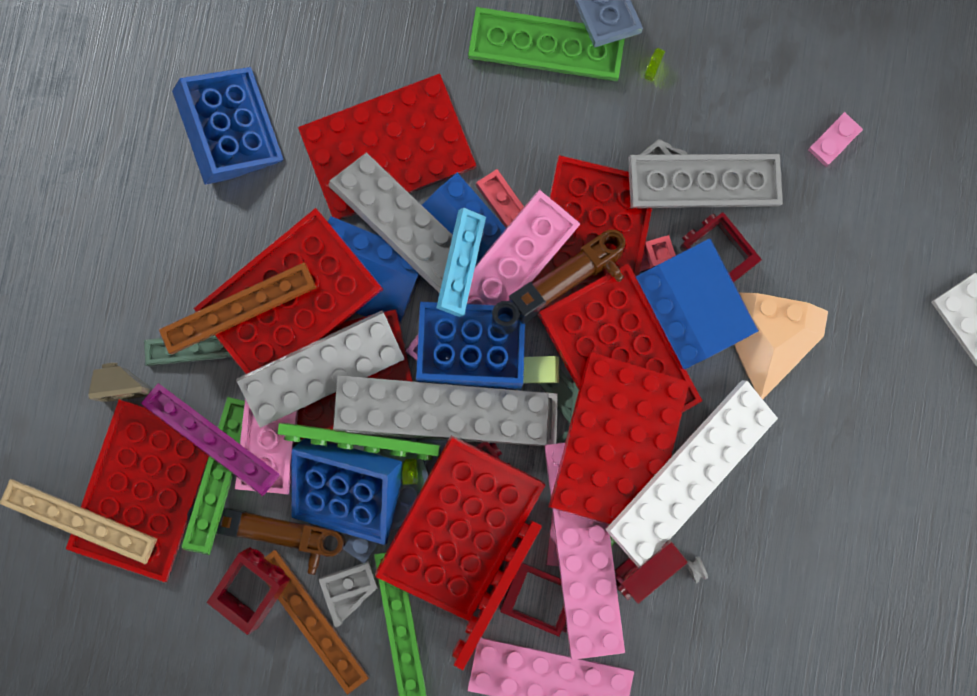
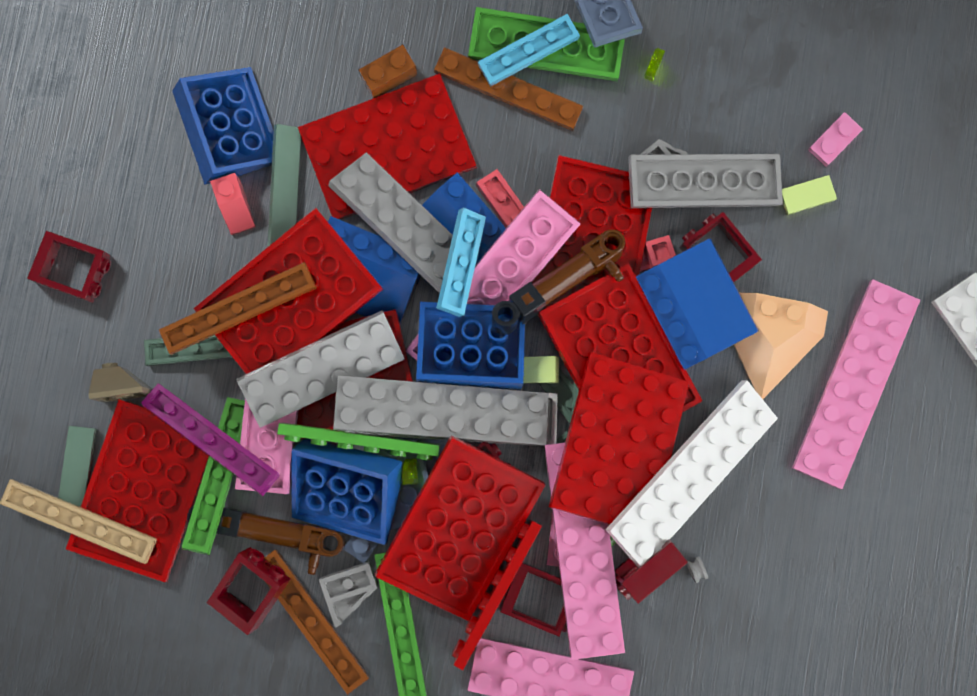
none -> dark red window [27,231,111,303]
none -> sand green tile [58,426,97,506]
none -> coral slope [210,173,256,235]
none -> sand green tile [267,124,301,247]
none -> dark orange brick [359,44,417,98]
none -> dark orange plate [434,47,583,131]
none -> medium azure plate [478,14,580,87]
none -> yellowish green tile [782,175,837,215]
none -> bright pink plate [792,279,920,489]

